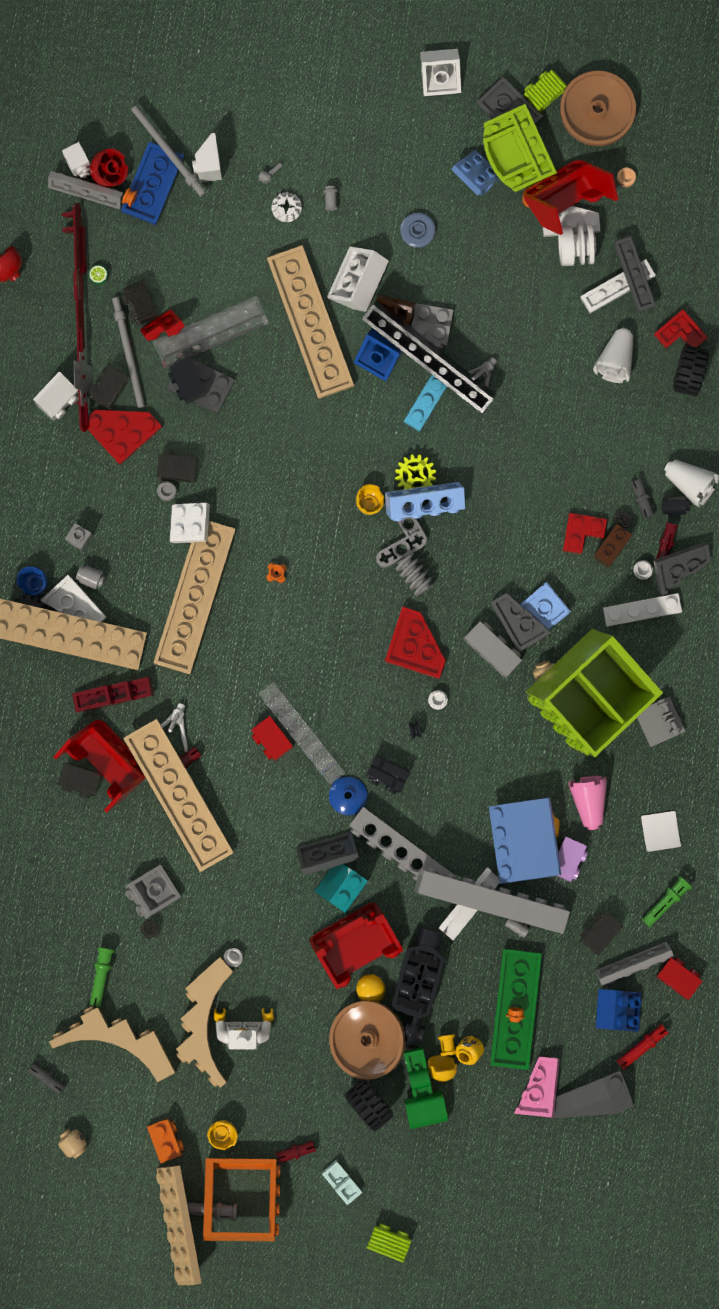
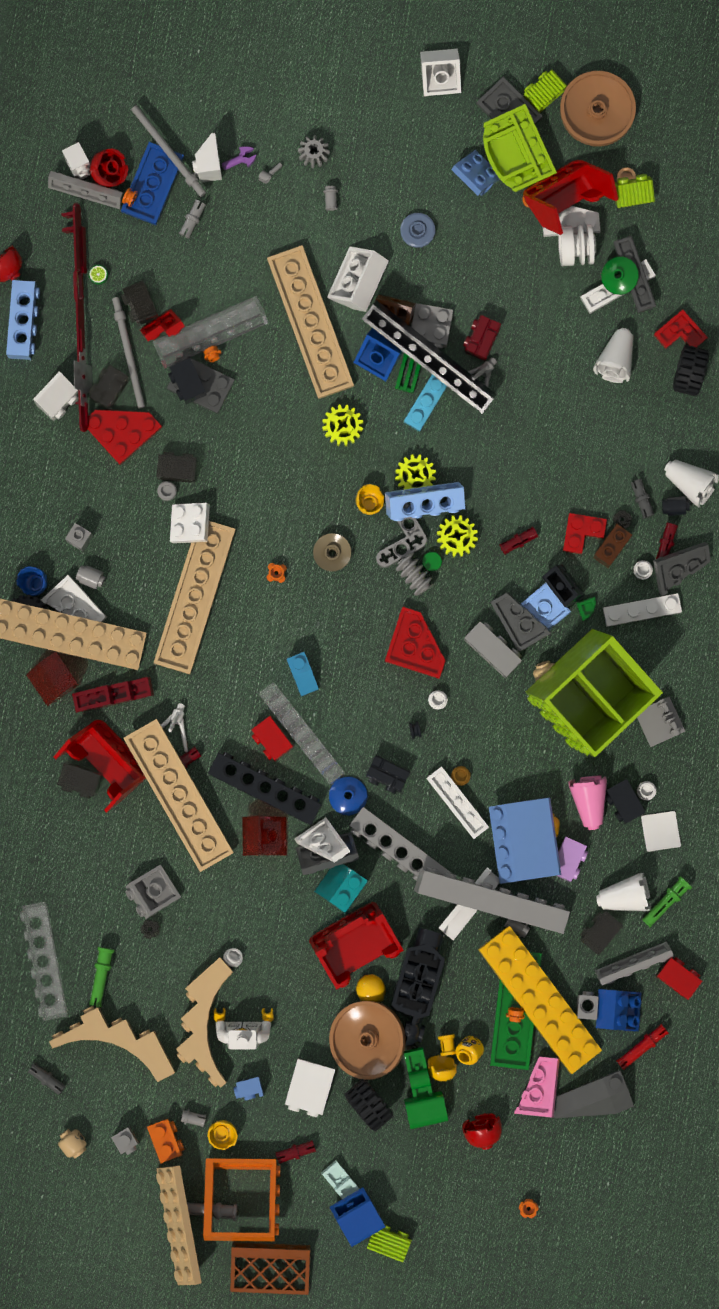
white gear [271,192,302,222] -> none
none -> light blue brick [6,280,40,360]
none -> clear brick [20,902,68,1021]
none -> clear red slope [26,652,79,707]
none -> light grey brick [111,1126,139,1155]
none -> light grey pin [179,200,206,239]
none -> light grey pin [181,1109,206,1127]
none -> orange plate [203,346,222,362]
none -> black brick [208,752,322,826]
none -> medium lavender bar [222,147,257,170]
none -> dark orange fence [230,1242,310,1295]
none -> medium blue brick [233,1076,264,1100]
none -> clear red slope [242,816,287,856]
none -> white brick [285,1059,335,1118]
none -> dark azure slope [287,652,319,696]
none -> white wing [294,817,350,863]
none -> light grey gear [298,135,330,168]
none -> dark tan dish [313,533,351,572]
none -> neon yellow gear [322,404,363,446]
none -> blue slope [330,1187,386,1247]
none -> green tile [395,353,421,393]
none -> green tile [422,552,442,572]
none -> white plate [426,766,489,839]
none -> neon yellow gear [437,516,478,557]
none -> pearl gold plate [451,766,470,786]
none -> red cylinder [462,1113,502,1150]
none -> dark red brick [463,315,501,361]
none -> yellow plate [478,926,602,1074]
none -> dark red pin [499,526,538,555]
none -> orange plate [519,1199,538,1218]
none -> black brick [542,564,585,607]
none -> green tile [576,597,596,621]
none -> light grey brick [576,991,599,1020]
none -> white cone [596,873,651,911]
none -> green dish [601,257,639,295]
none -> black brick [605,779,646,825]
none -> lime brick [615,174,655,208]
none -> white plate [637,781,656,801]

